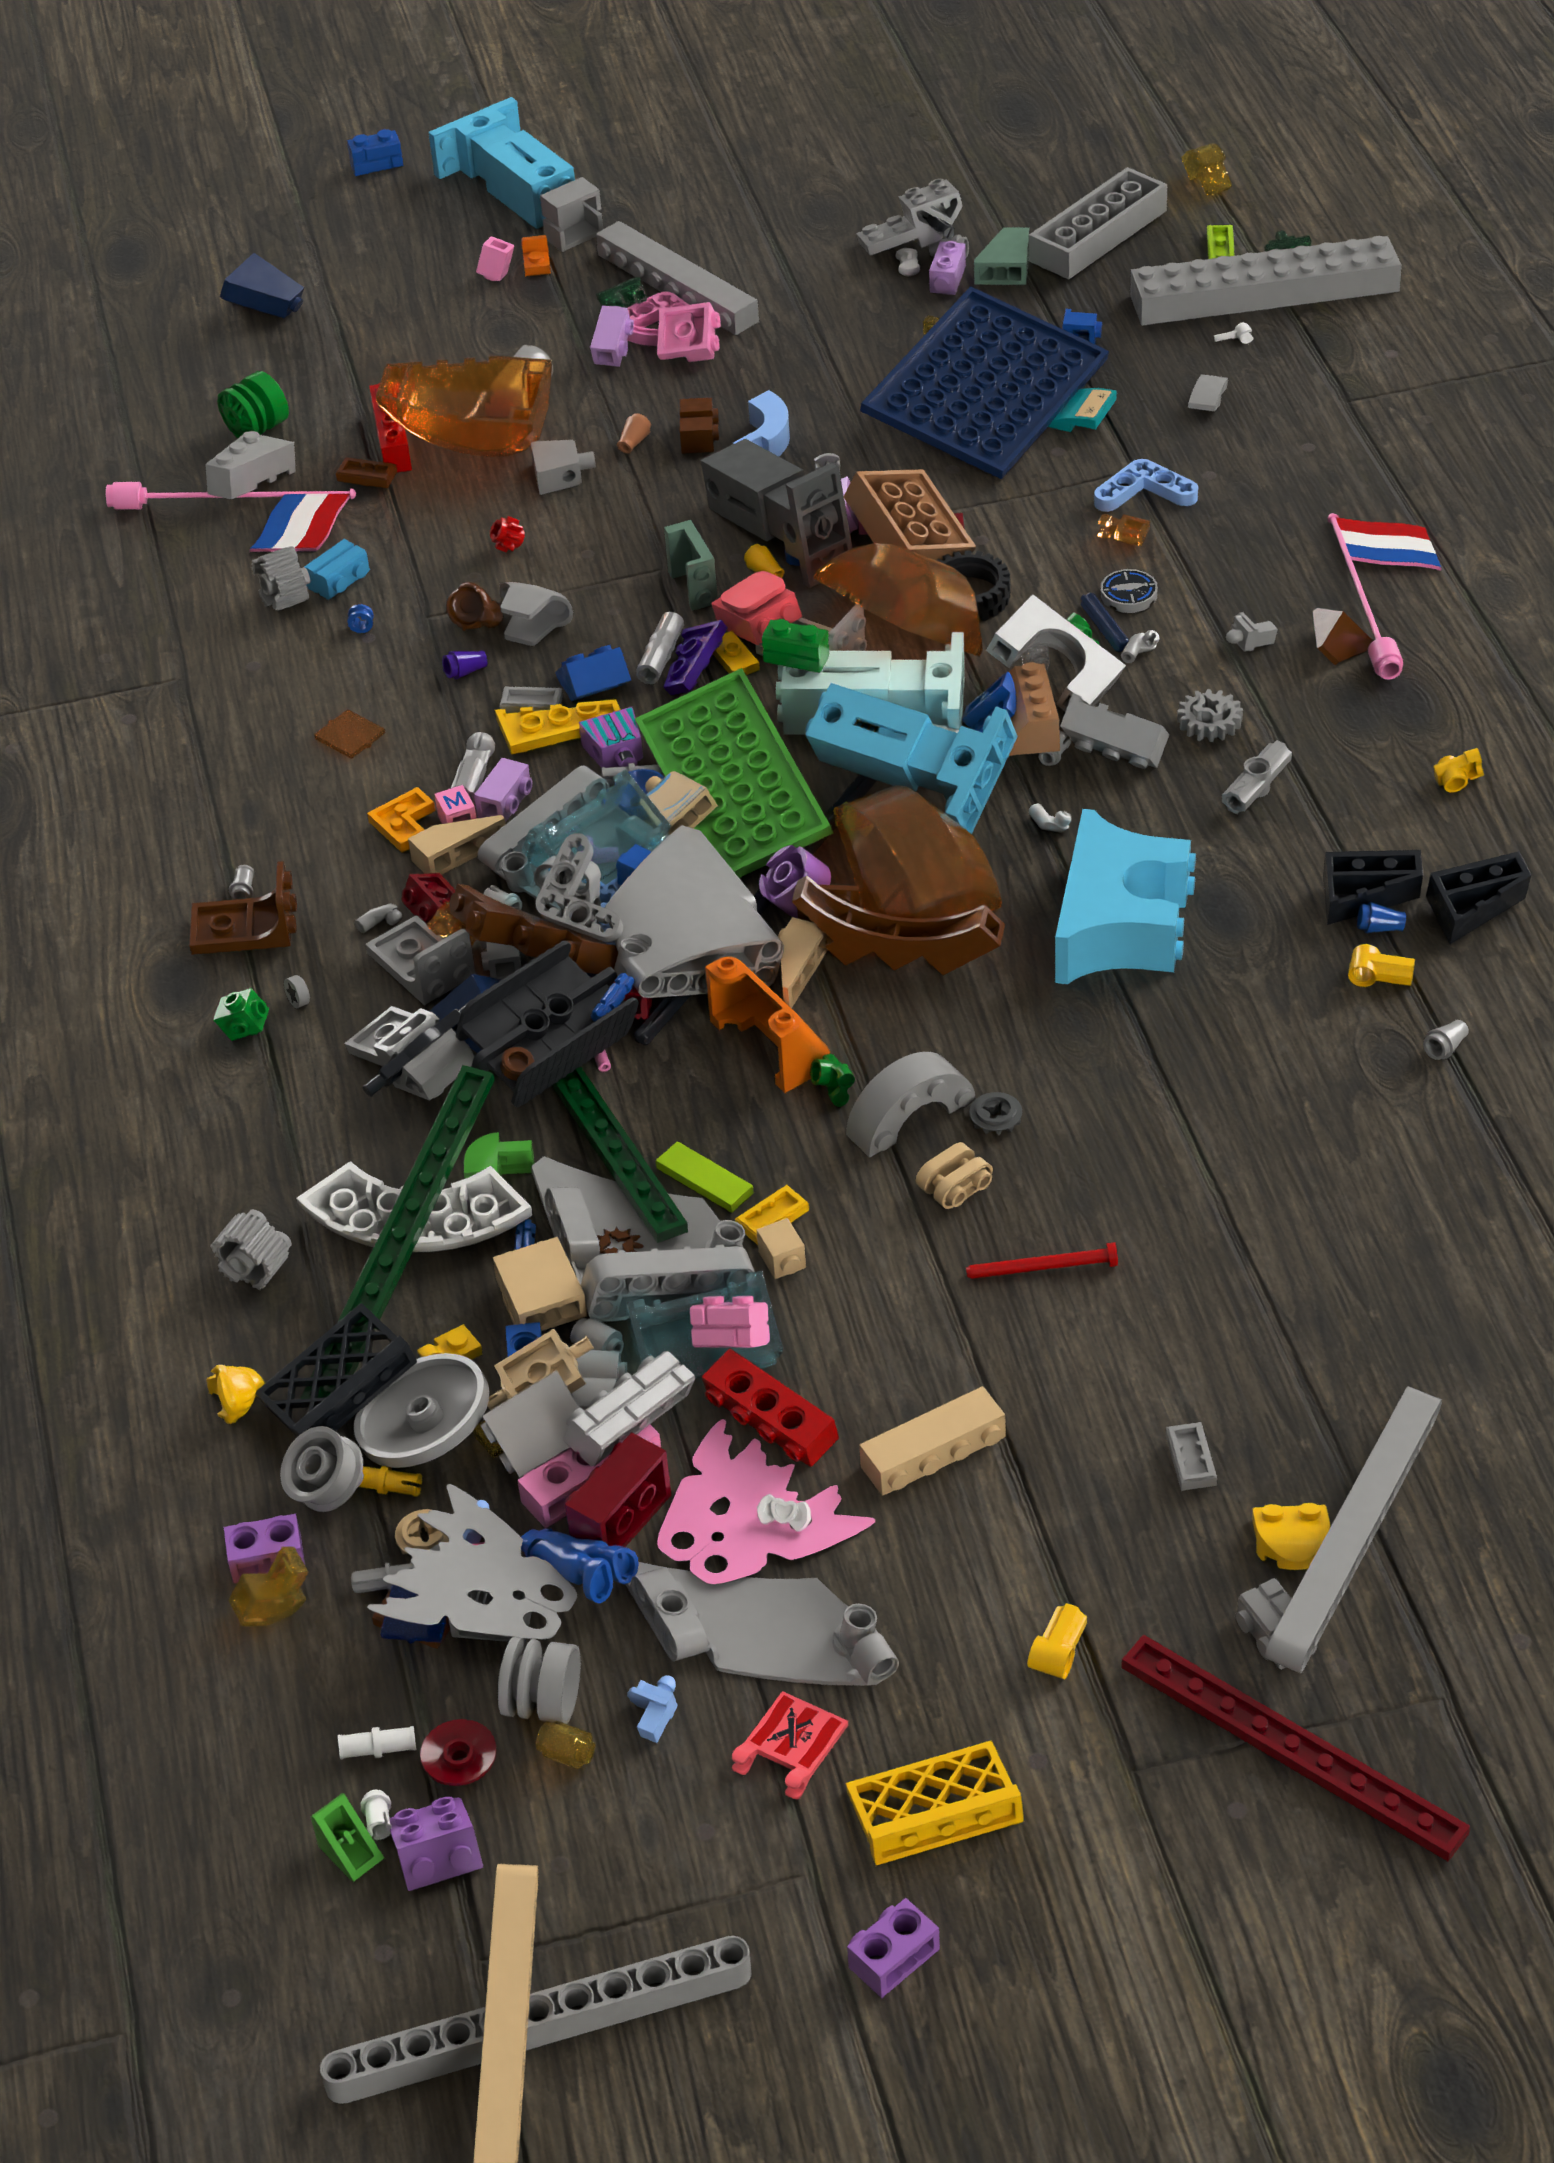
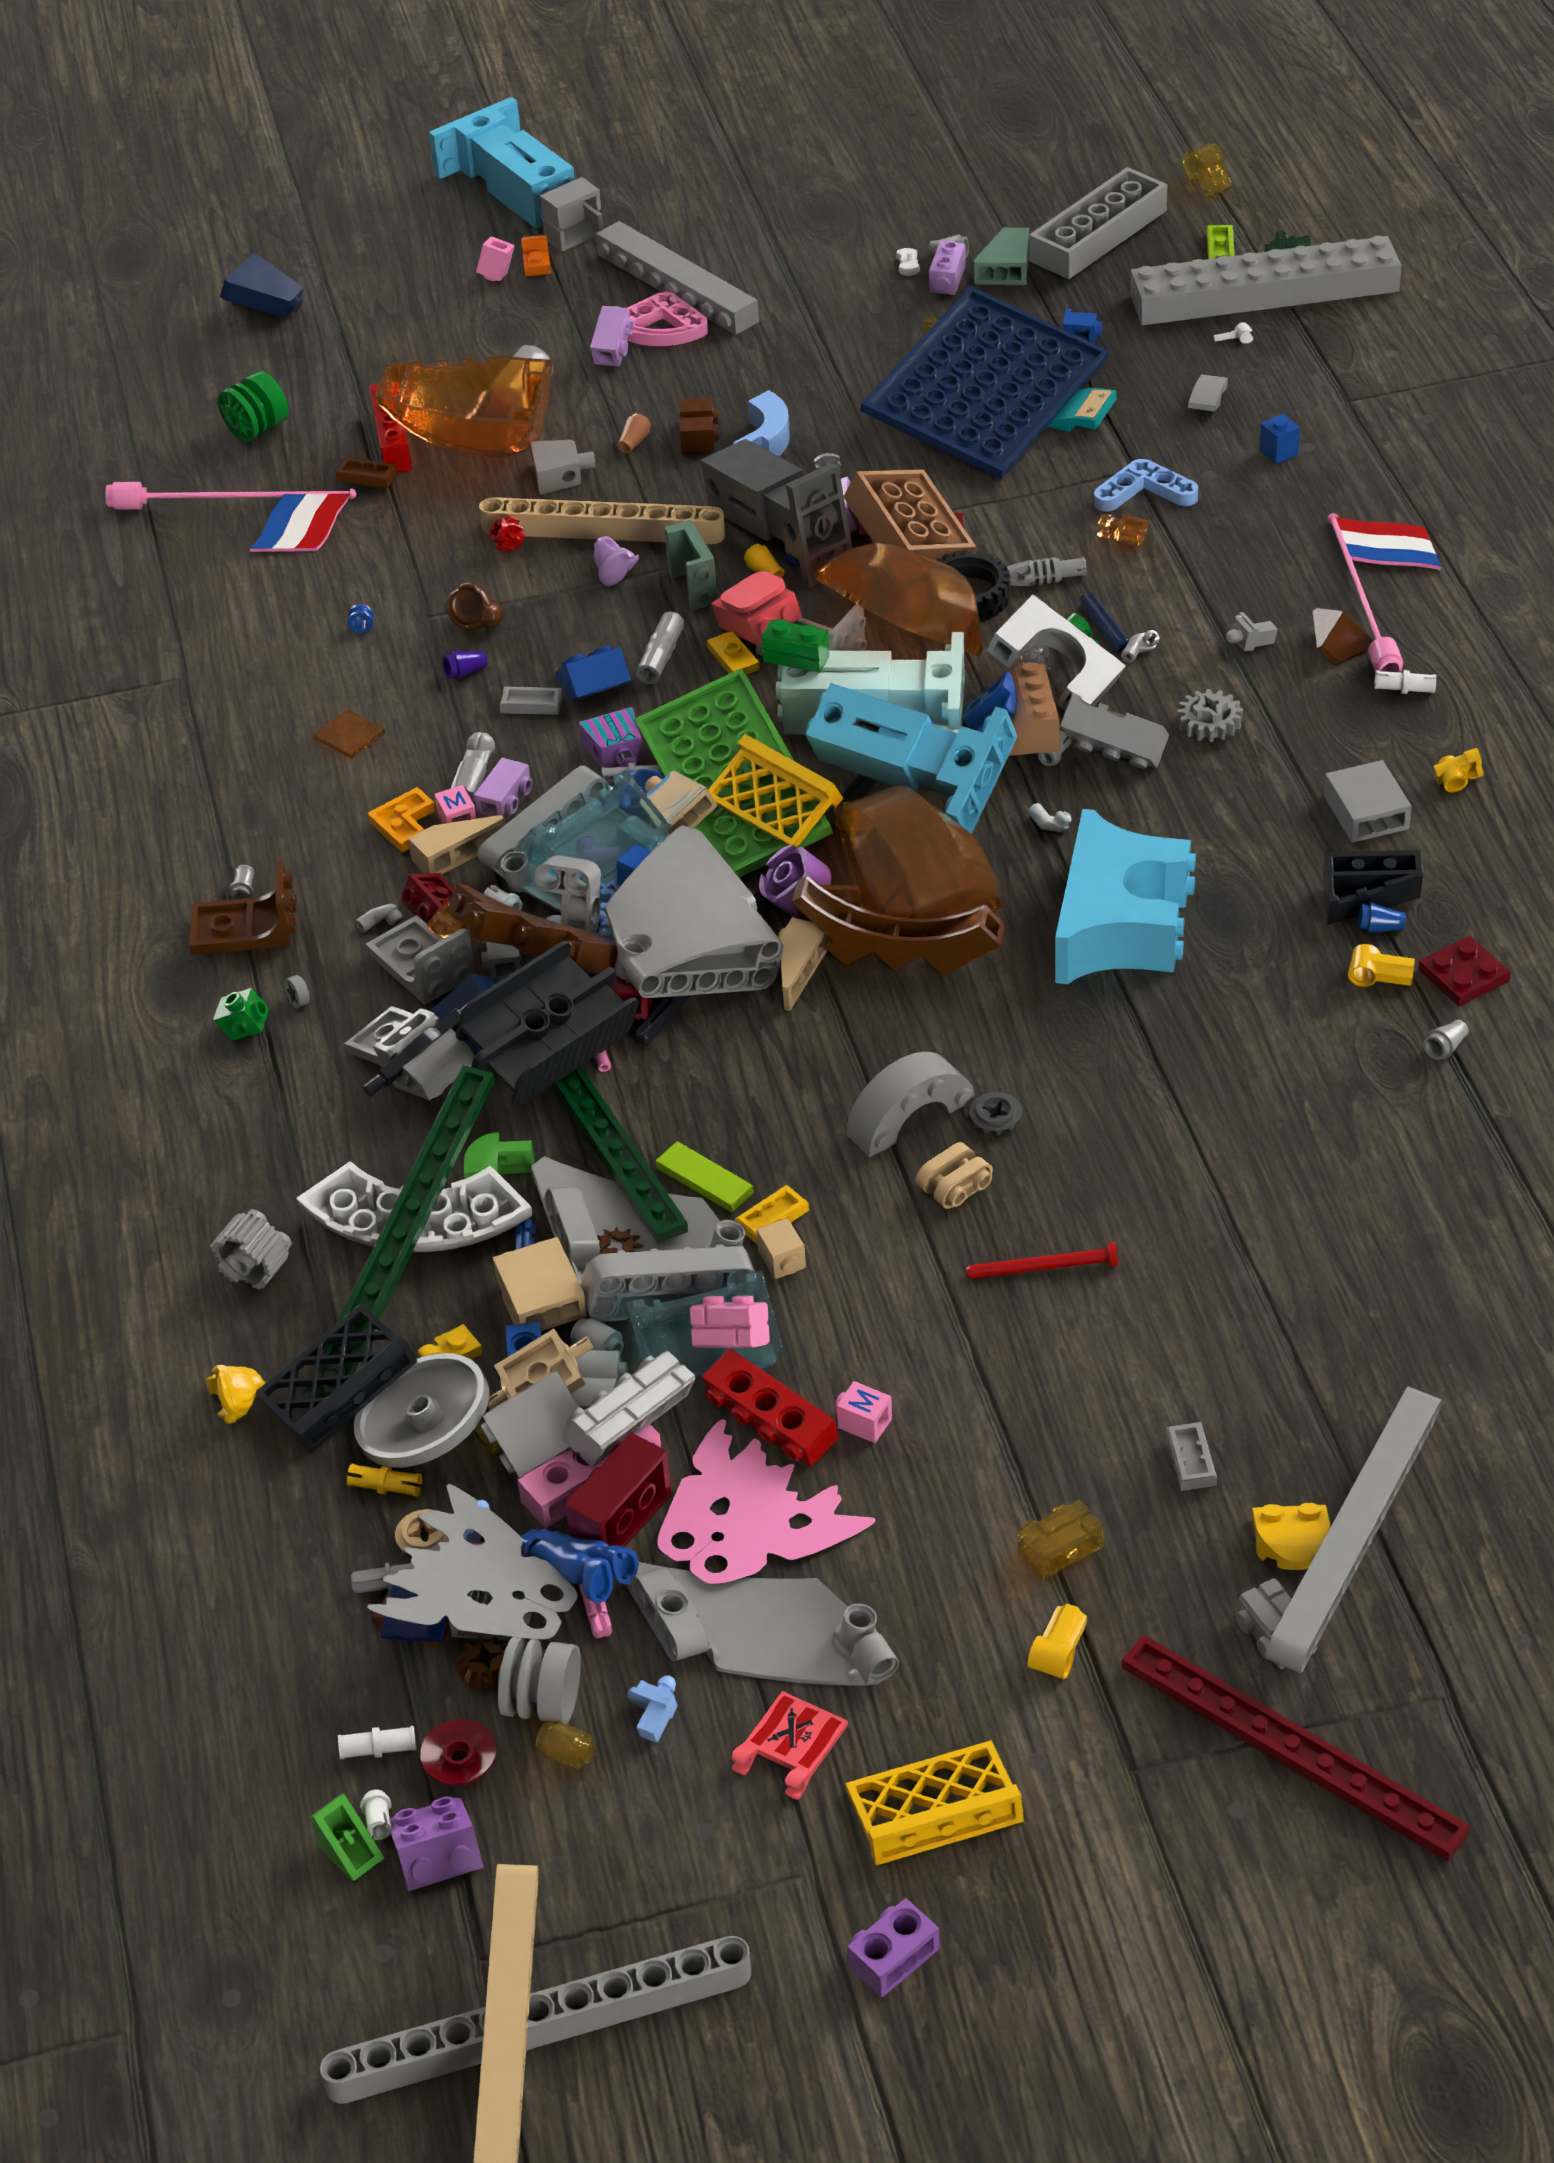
light grey wedge [206,431,296,499] -> none
medium lavender brick [224,1514,306,1583] -> none
clear yellow brick [228,1547,308,1626] -> none
light grey brick [251,546,311,611] -> none
light grey wheel [280,1426,364,1512] -> none
dark azure brick [304,539,370,600] -> none
blue brick [347,129,403,176] -> none
yellow wing [495,699,621,755] -> none
light grey piece [499,582,573,646] -> none
reddish brown tile [500,1047,535,1081] -> none
light grey beam [535,833,623,942] -> none
blue axle [591,973,635,1022] -> none
clear green hips [596,277,647,308] -> none
bright pink plate [657,302,721,362] -> none
dark purple wing [664,620,728,695] -> none
orange windscreen [705,956,830,1093] -> none
white piece [757,1494,811,1532] -> none
green plate [810,1054,855,1107] -> none
light grey piece [856,179,963,256] -> none
tan brick [859,1386,1006,1496] -> none
tile [1101,569,1158,613] -> none
light grey piece [1222,740,1292,814] -> none
black wedge [1425,851,1531,944] -> none
none -> reddish brown gear [457,1636,508,1690]
none -> tan beam [479,497,725,544]
none -> bright pink axle [579,1584,612,1639]
none -> lavender hair [594,536,639,586]
none -> yellow fence [708,734,844,848]
none -> bright pink brick [834,1381,892,1443]
none -> light grey hinge [1007,557,1087,586]
none -> clear yellow brick [1018,1500,1104,1580]
none -> blue brick [1260,414,1300,464]
none -> light grey brick [1324,760,1412,843]
none -> white pin [1374,670,1436,694]
none -> dark red plate [1418,935,1511,1006]

